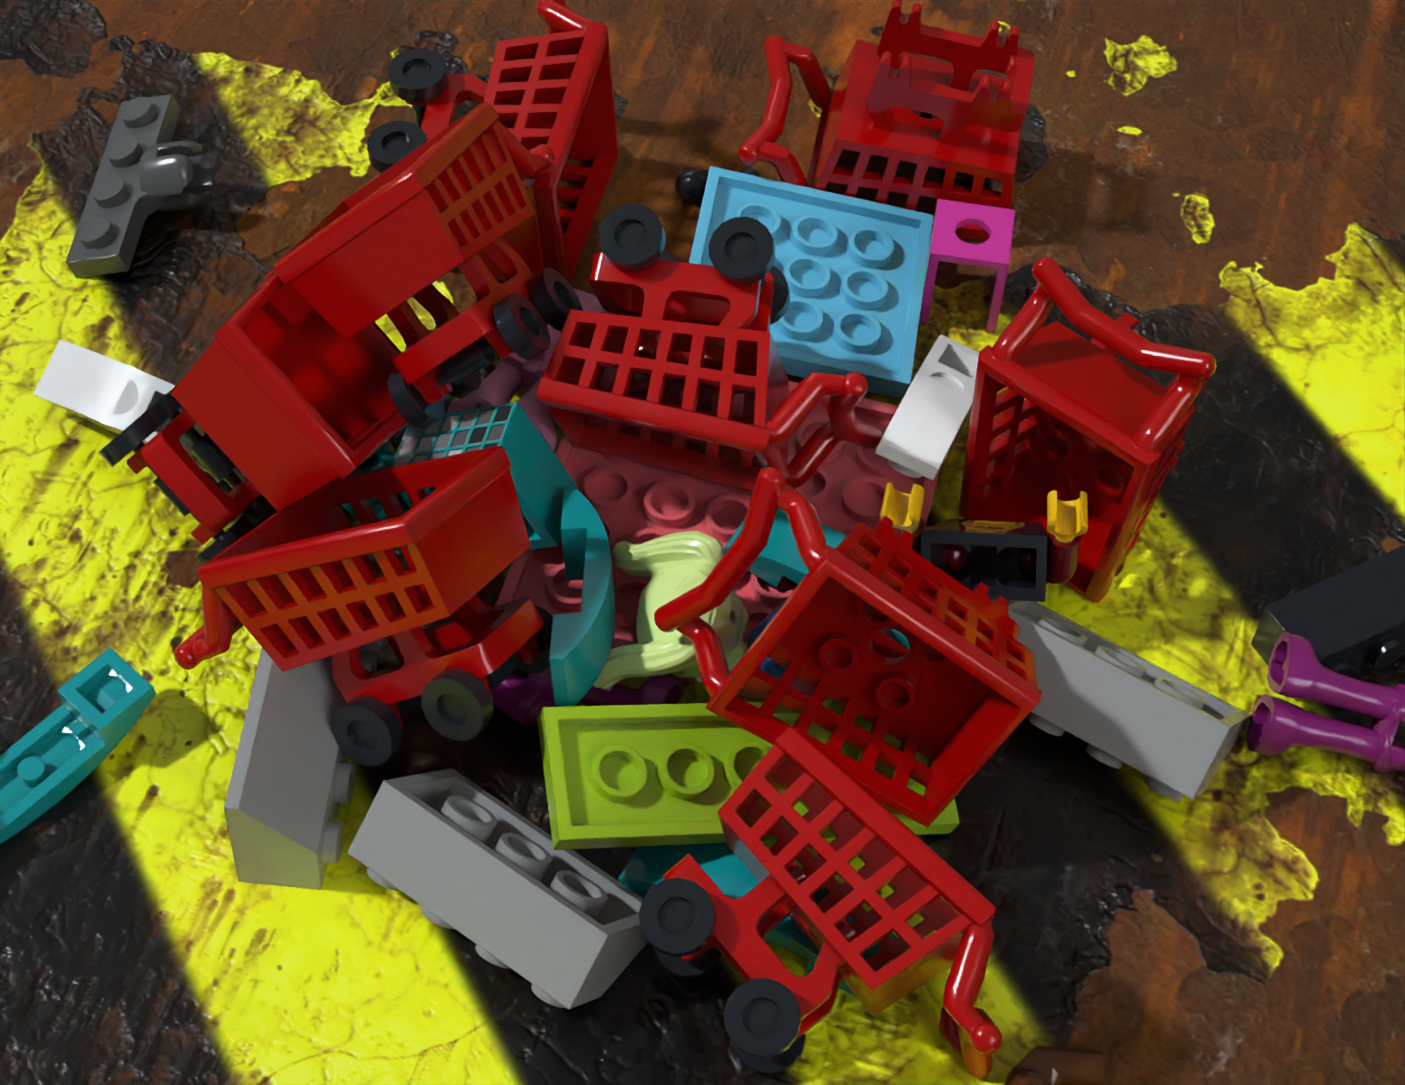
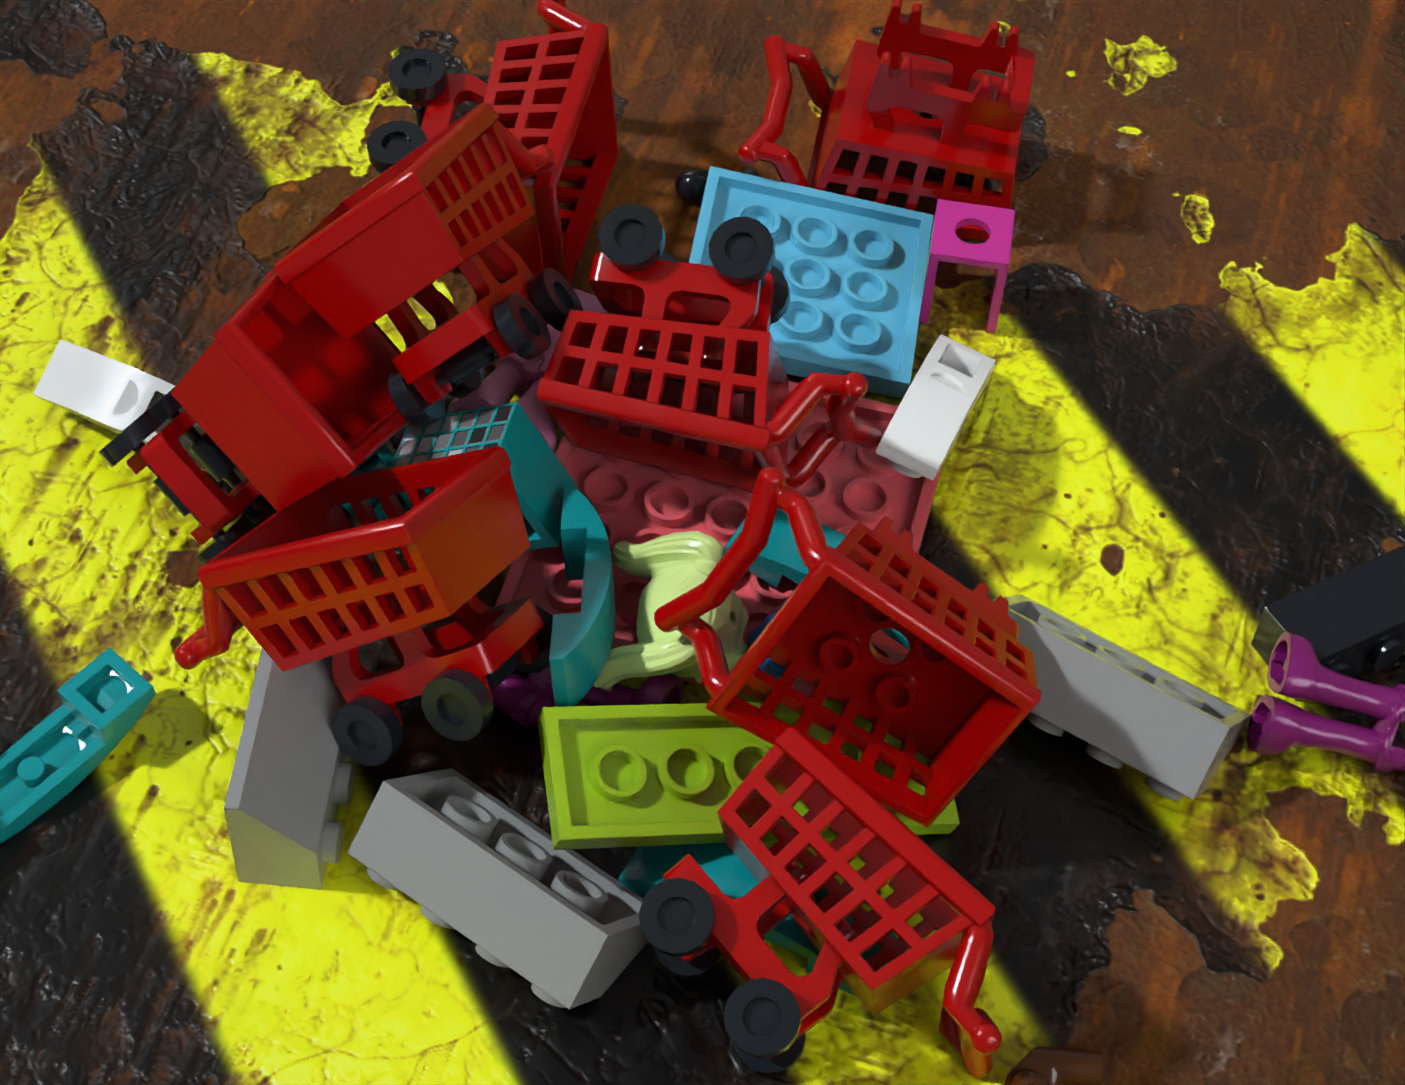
dark grey plate [66,94,214,278] -> none
torso [880,482,1088,602] -> none
red piece [958,257,1216,603] -> none

